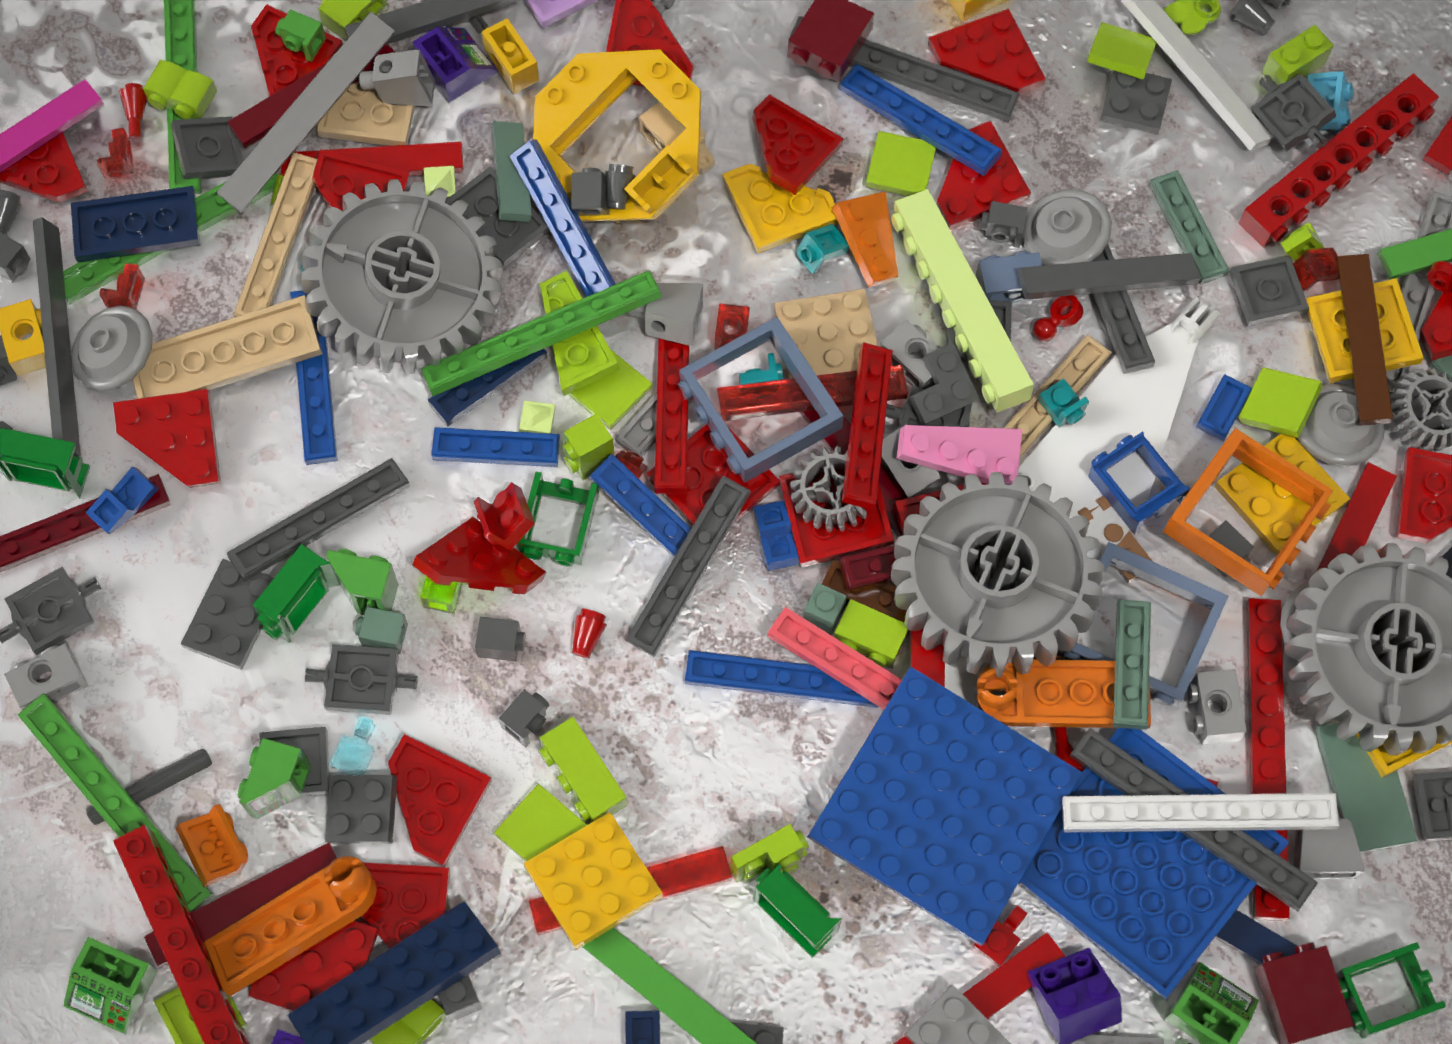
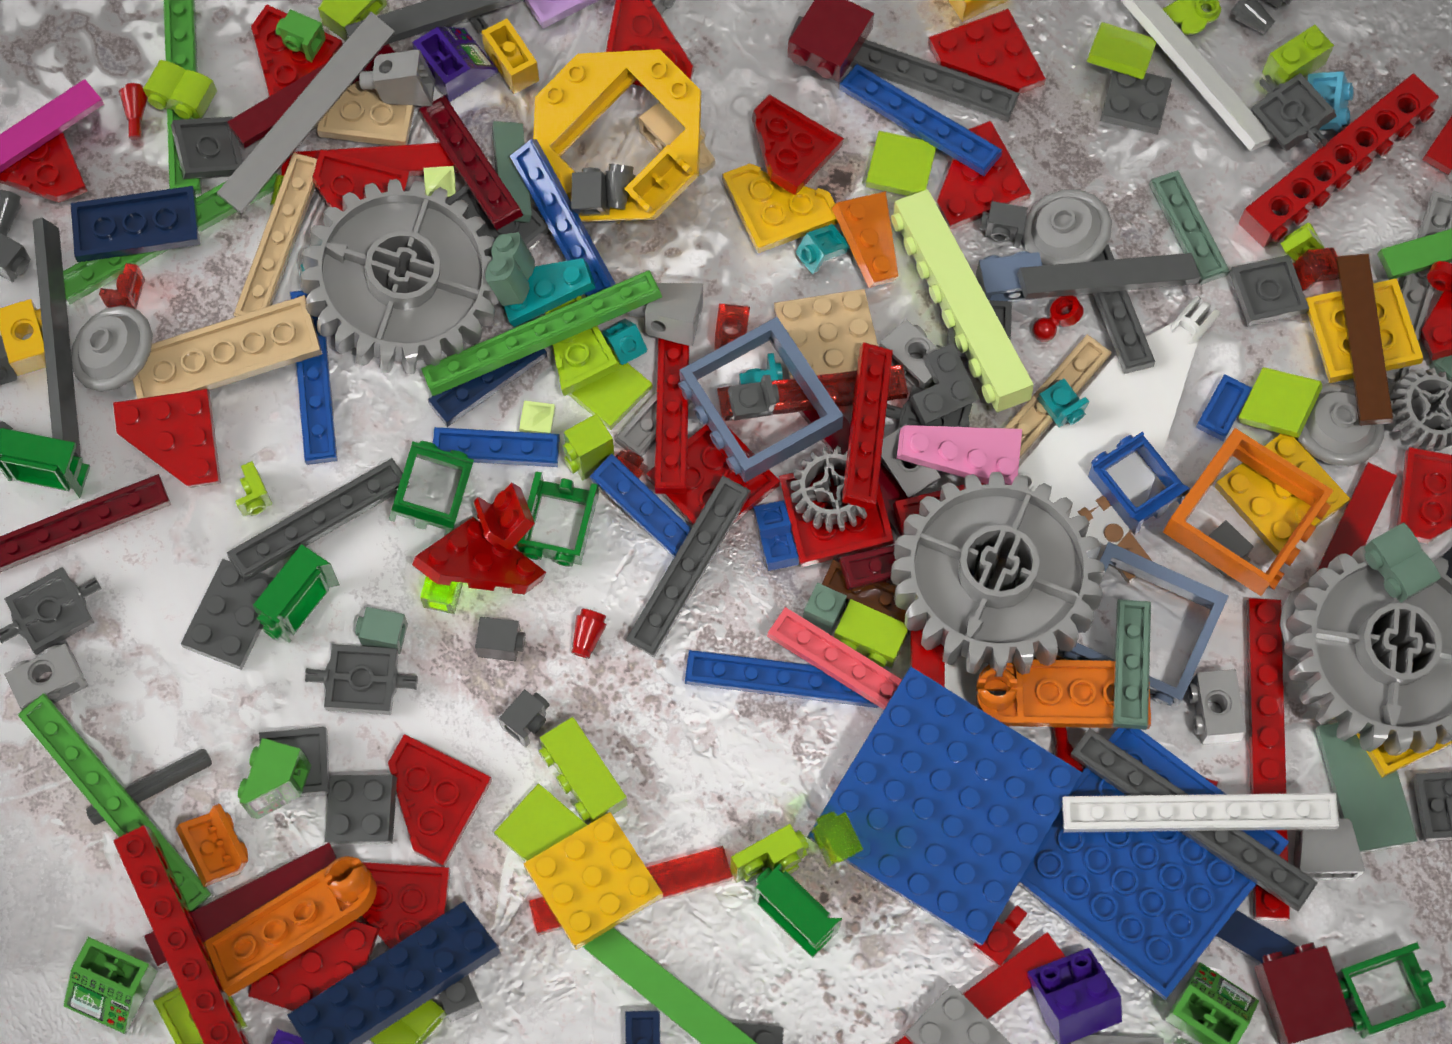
blue slope [86,466,159,534] -> none
clear red bracket [97,128,134,179] -> none
bright green slope [326,549,399,615] -> none
clear light blue plate [330,716,376,775] -> none
none -> lime bracket [235,461,272,517]
none -> green window [389,441,474,536]
none -> dark red tile [419,95,523,230]
none -> sand green brick [485,232,535,306]
none -> teal wing [504,258,596,327]
none -> teal bracket [601,319,648,365]
none -> dark grey bracket [728,375,779,421]
none -> clear neon green brick [811,811,864,868]
none -> sand green brick [1364,522,1441,603]

